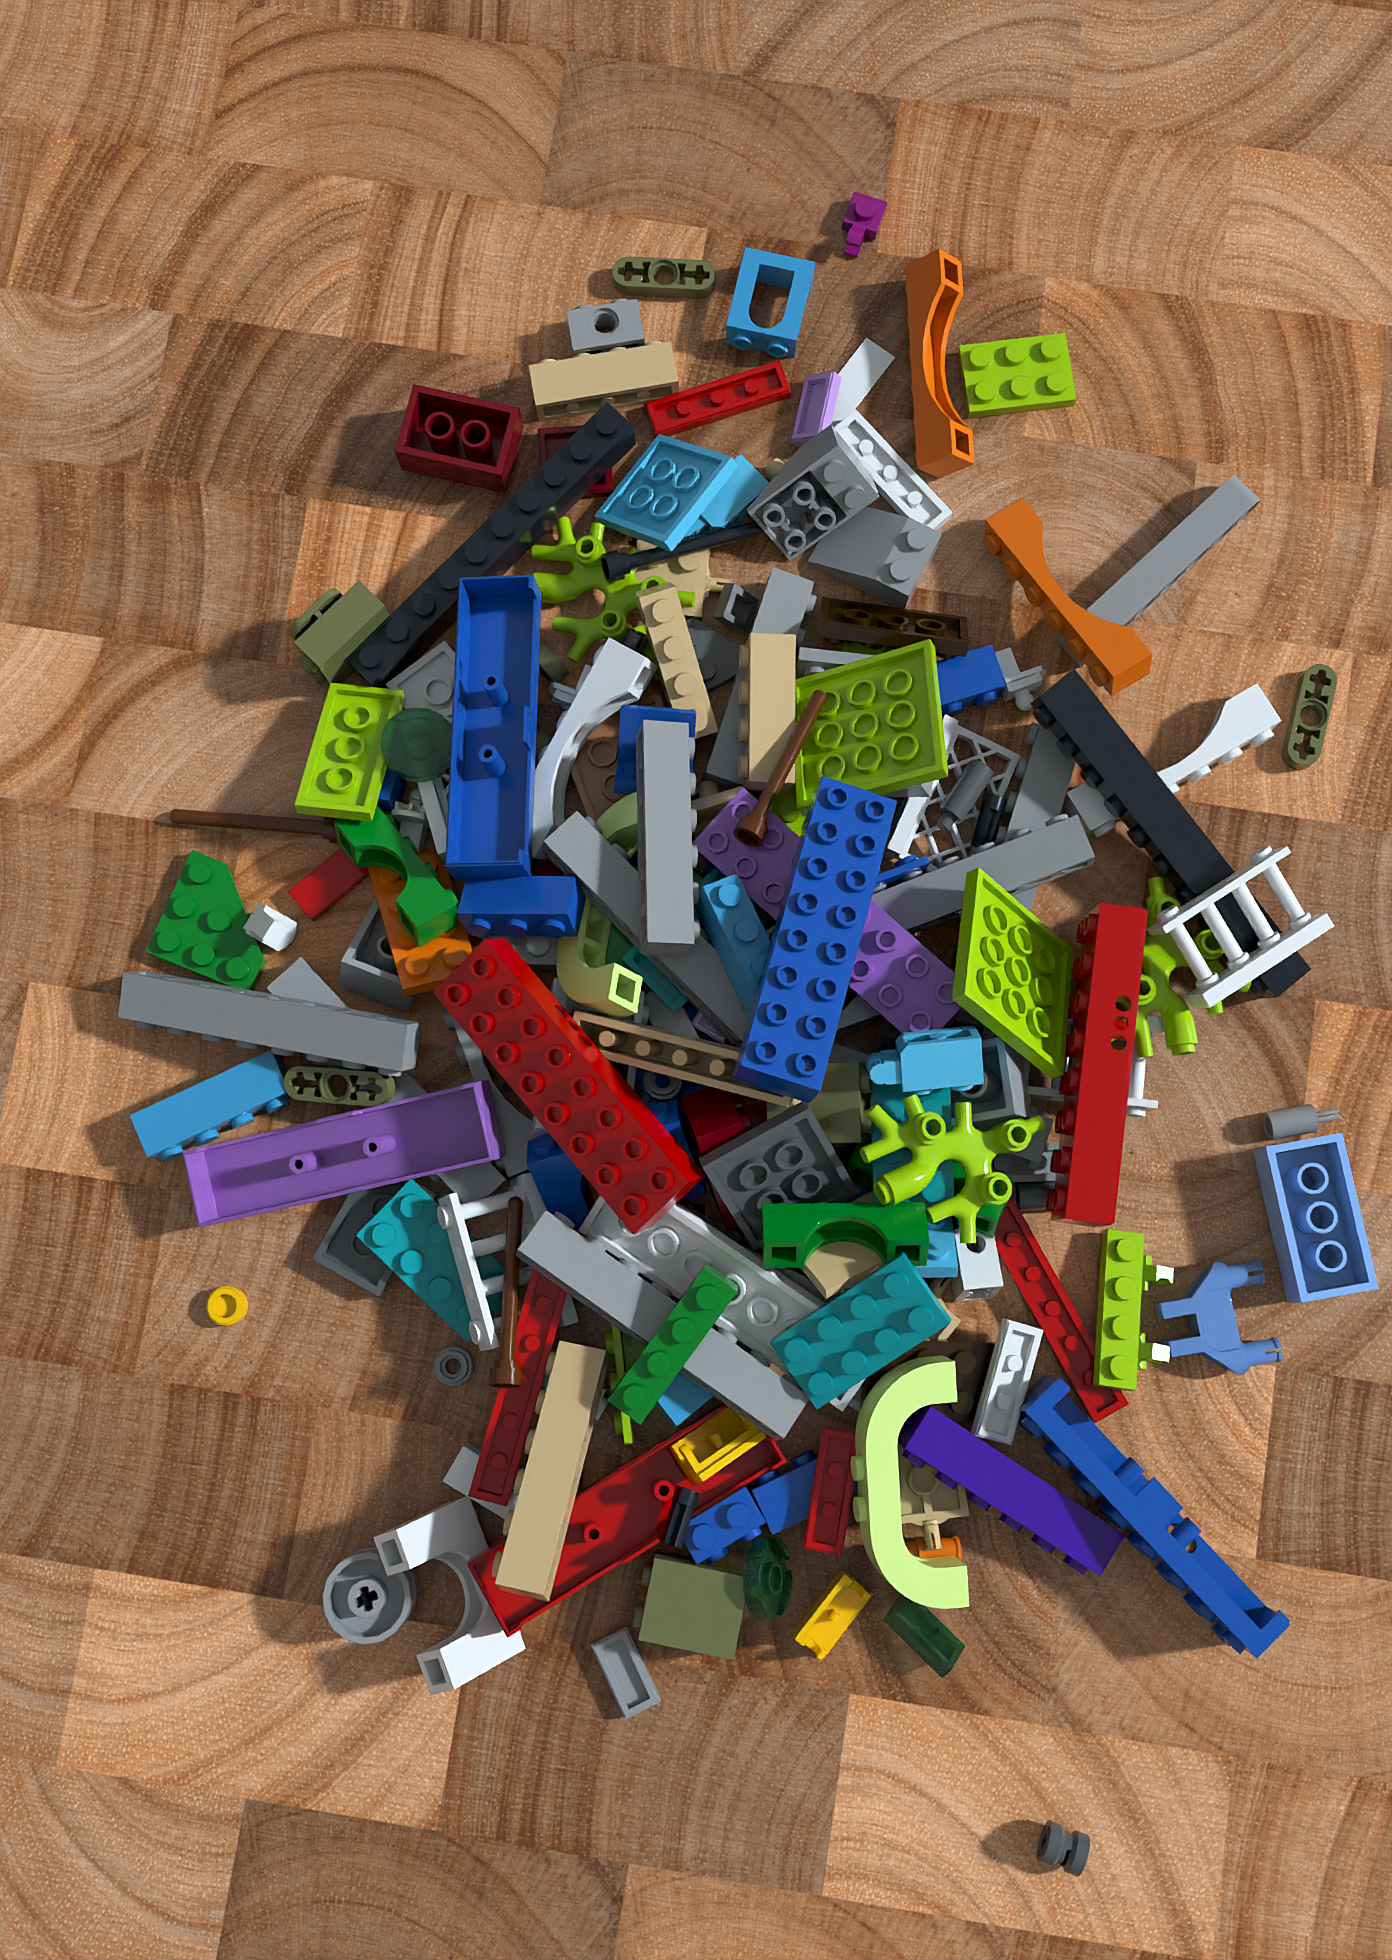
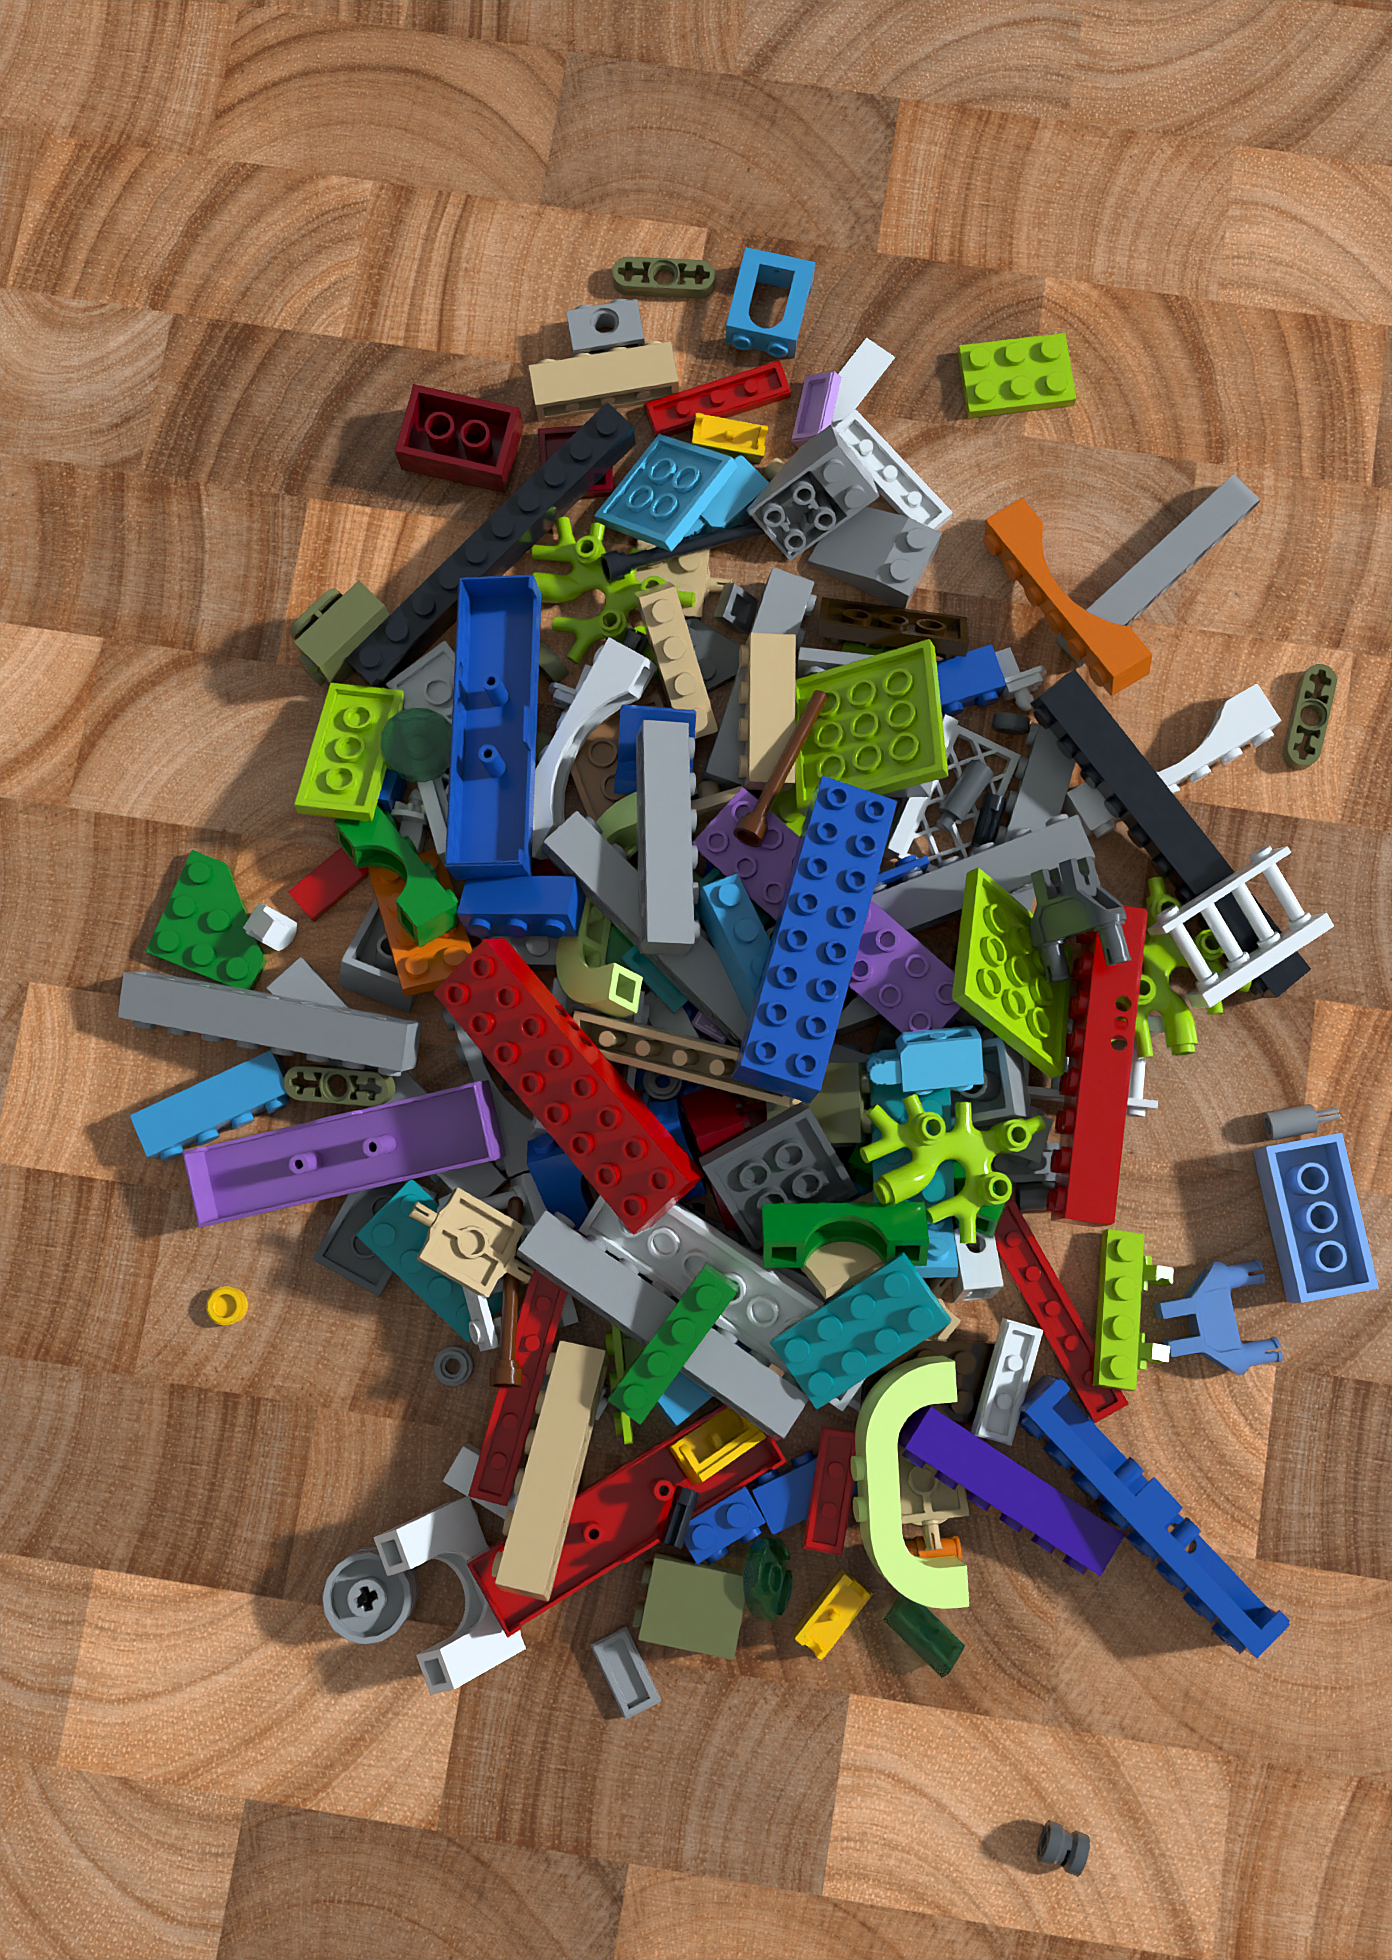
reddish brown piece [170,809,338,844] -> none
magenta plate [842,192,887,258] -> none
orange arch [905,249,974,478] -> none
none -> tan plate [409,1187,534,1299]
none -> yellow hinge [691,413,768,464]
none -> dark grey tile [992,713,1031,735]
none -> dark grey connector [1029,856,1132,984]

